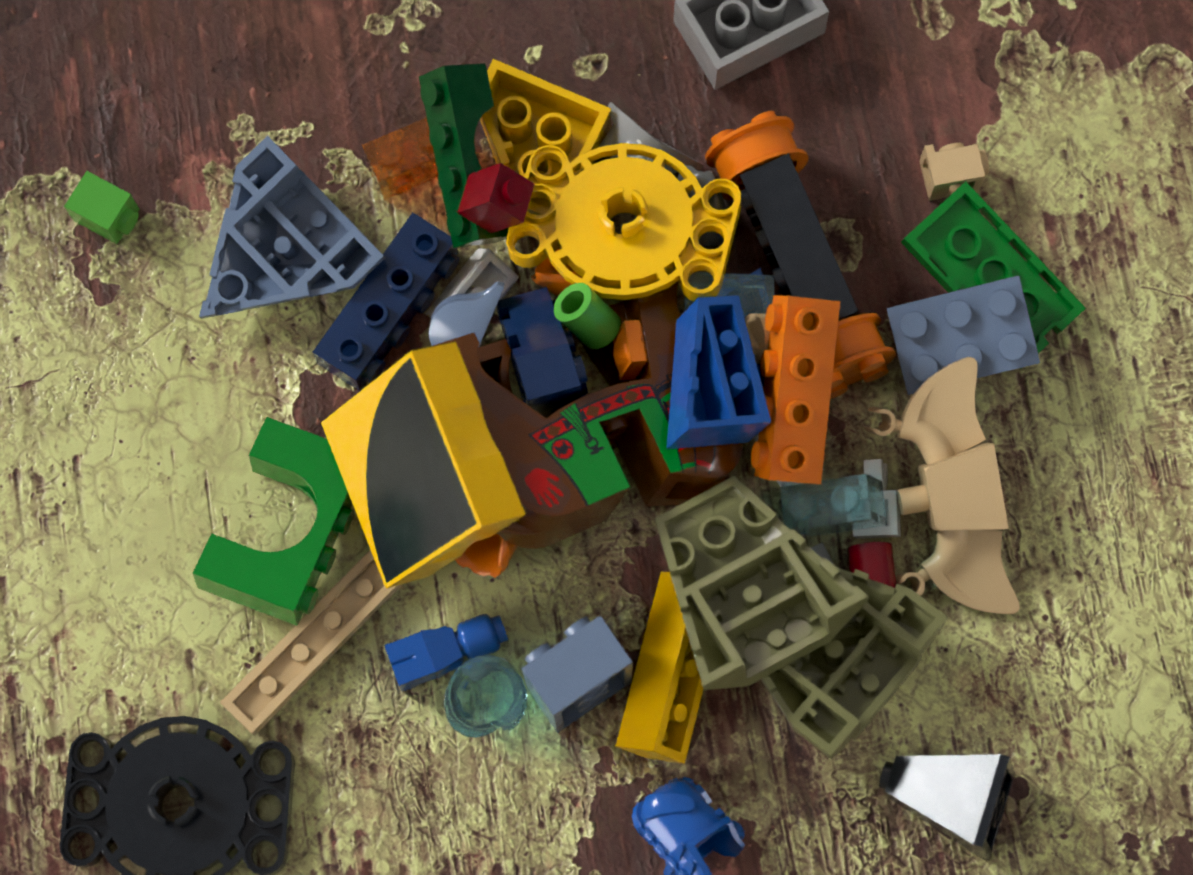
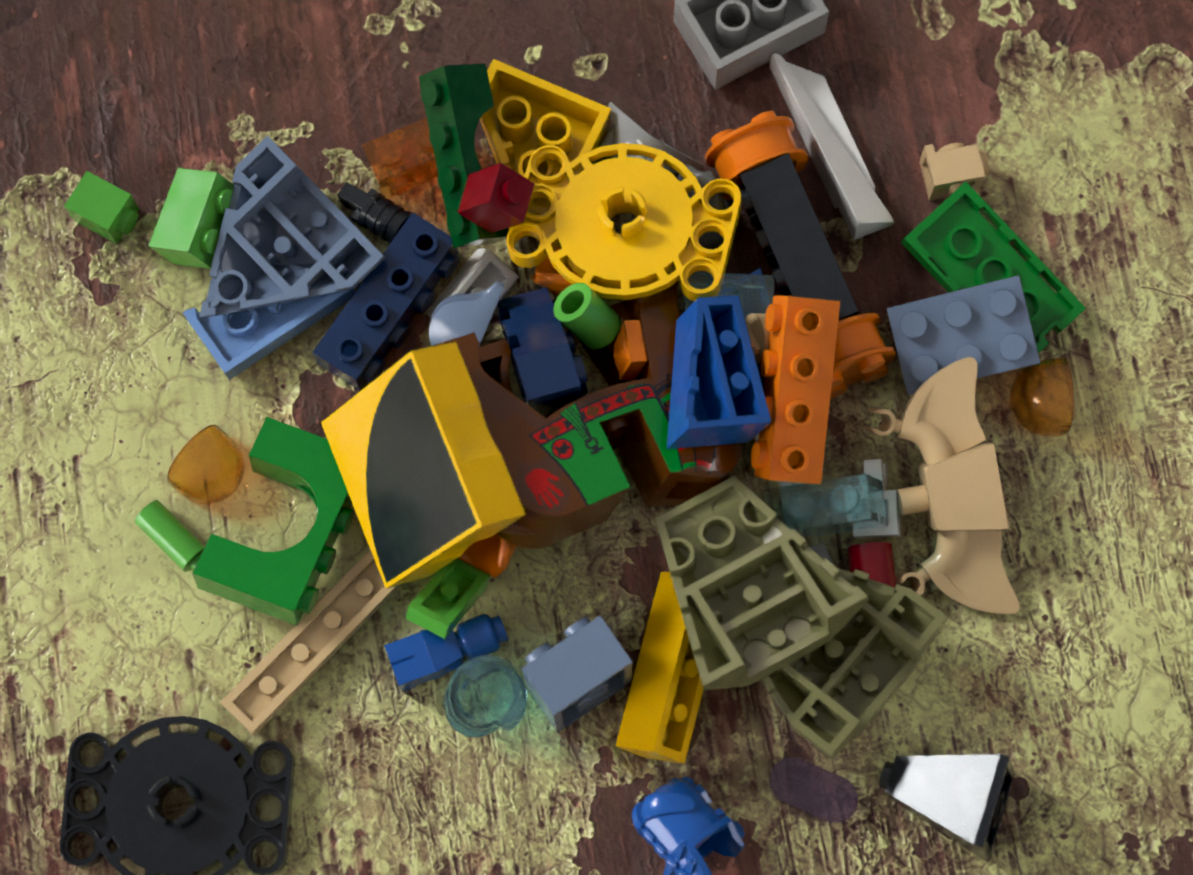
none -> bright green cylinder [135,500,205,572]
none -> bright green brick [149,168,234,269]
none -> clear orange helmet [167,424,245,504]
none -> medium blue wing [183,289,355,380]
none -> black hinge [337,182,412,244]
none -> bright green plate [405,558,490,639]
none -> tile [769,757,858,824]
none -> white wedge [770,53,894,240]
none -> clear orange helmet [1010,357,1074,437]

